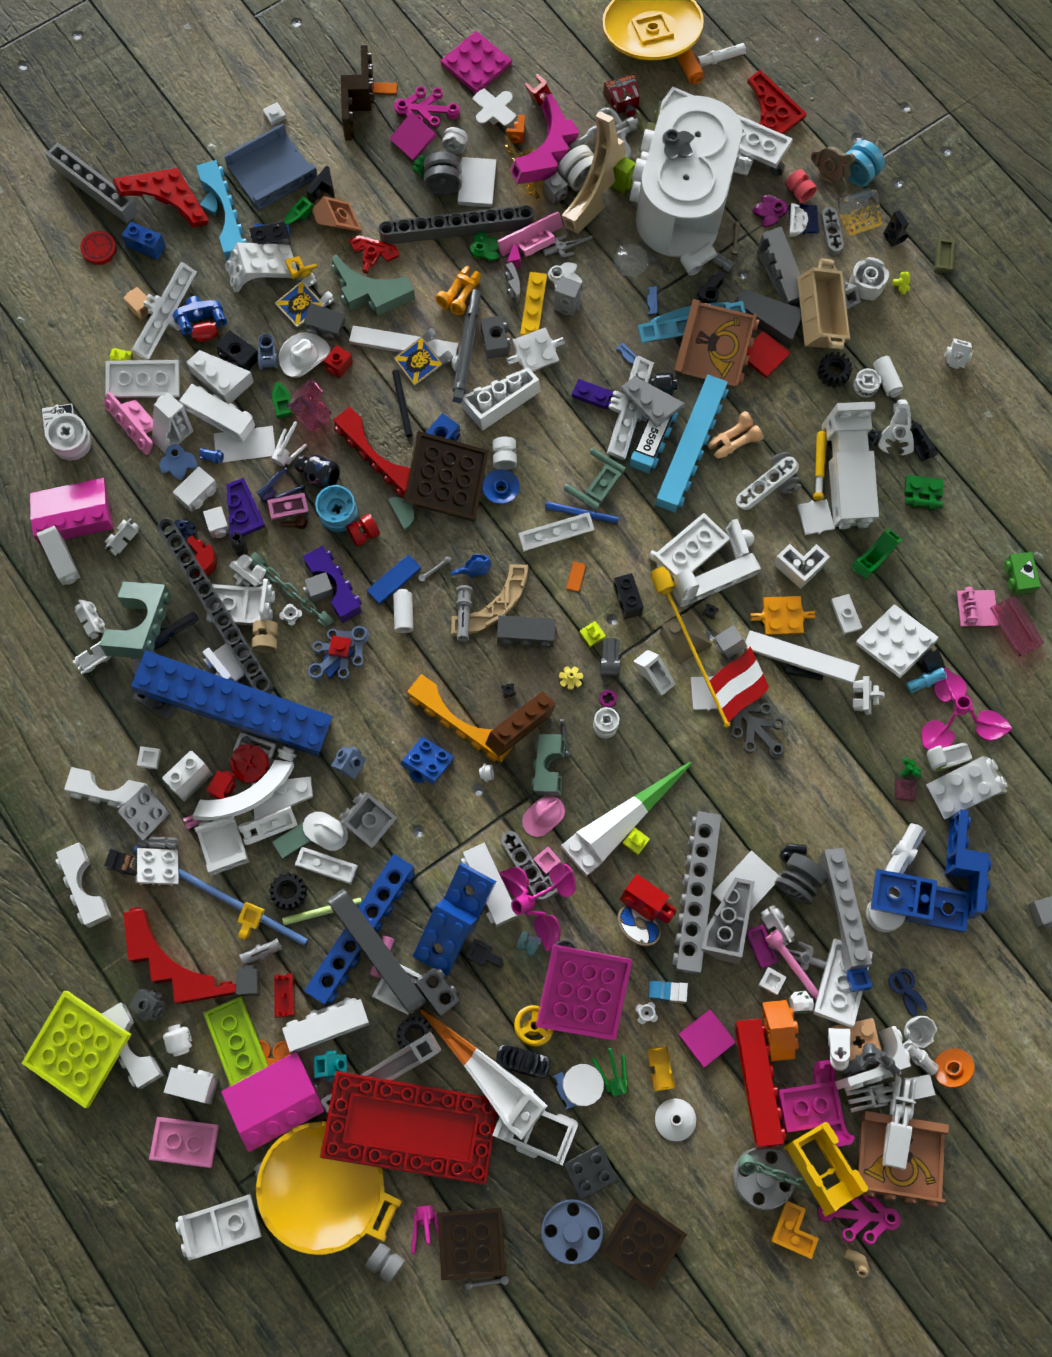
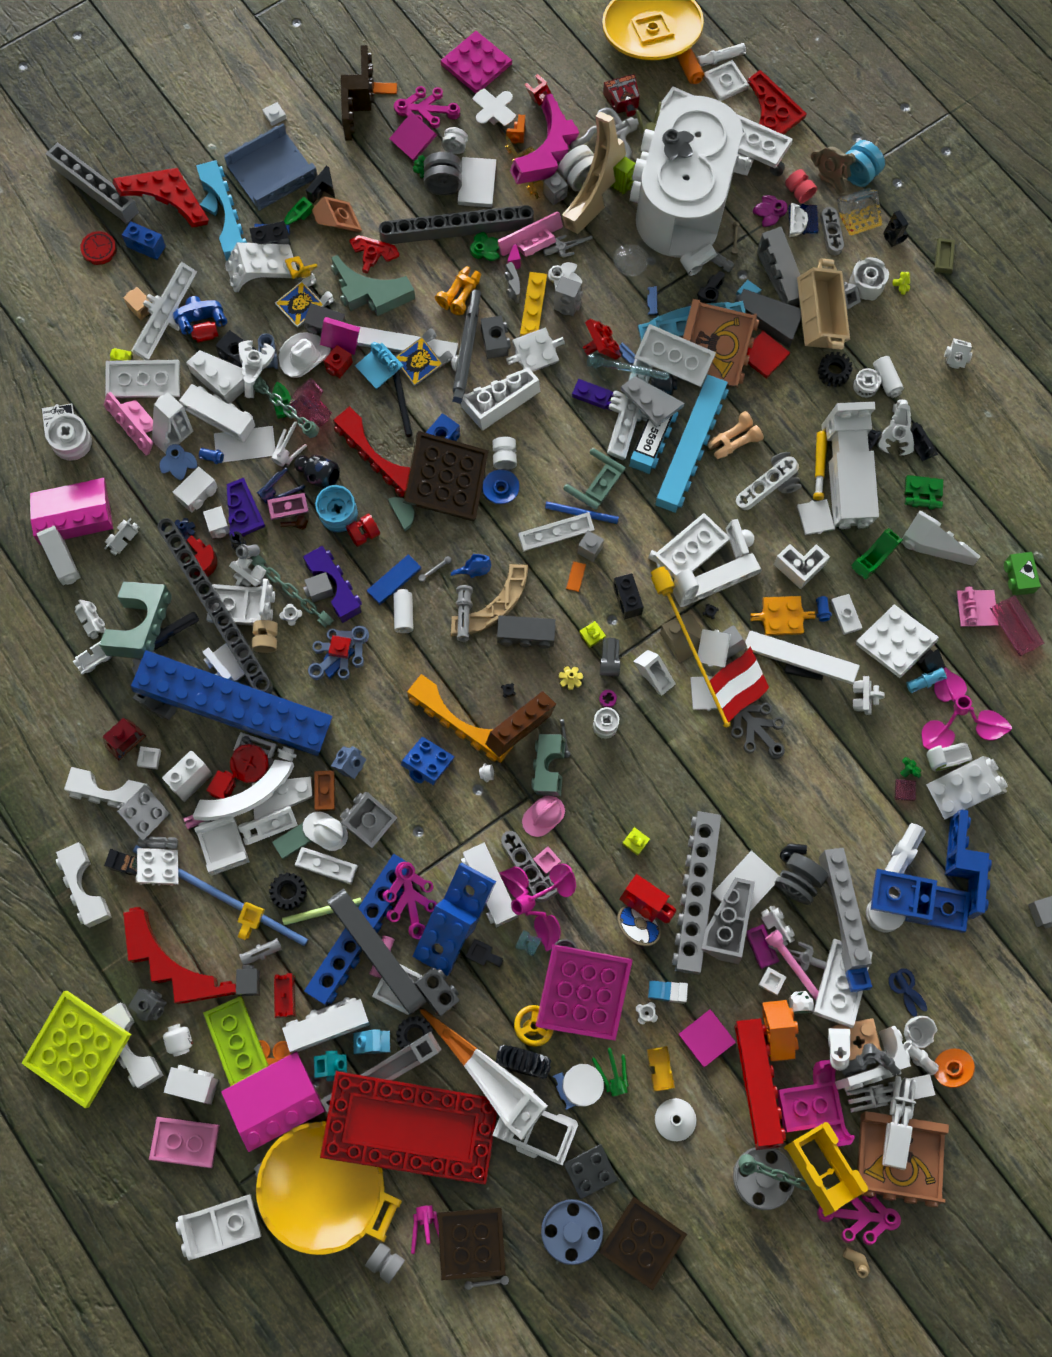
white plate [560,762,692,877] -> none
light orange plate [771,1201,819,1259] -> none
none -> dark red torso [103,718,146,761]
none -> light grey pin [236,544,260,559]
none -> white animal [239,341,275,398]
none -> sand green piece [253,376,319,438]
none -> dark orange plate [314,771,335,811]
none -> dark pink tile [320,317,360,355]
none -> medium azure brick [353,1030,390,1054]
none -> medium azure hinge [355,342,404,389]
none -> dark pink plant [383,862,437,940]
none -> light grey brick [577,531,604,562]
none -> red plate [583,318,621,360]
none -> clear light blue piece [587,353,670,380]
none -> white plate [634,324,716,387]
none -> white piece [698,629,731,667]
none -> white tile [703,60,749,102]
none -> medium azure tile [736,280,762,295]
none -> blue pin [816,596,832,622]
none -> white wedge [901,511,980,566]

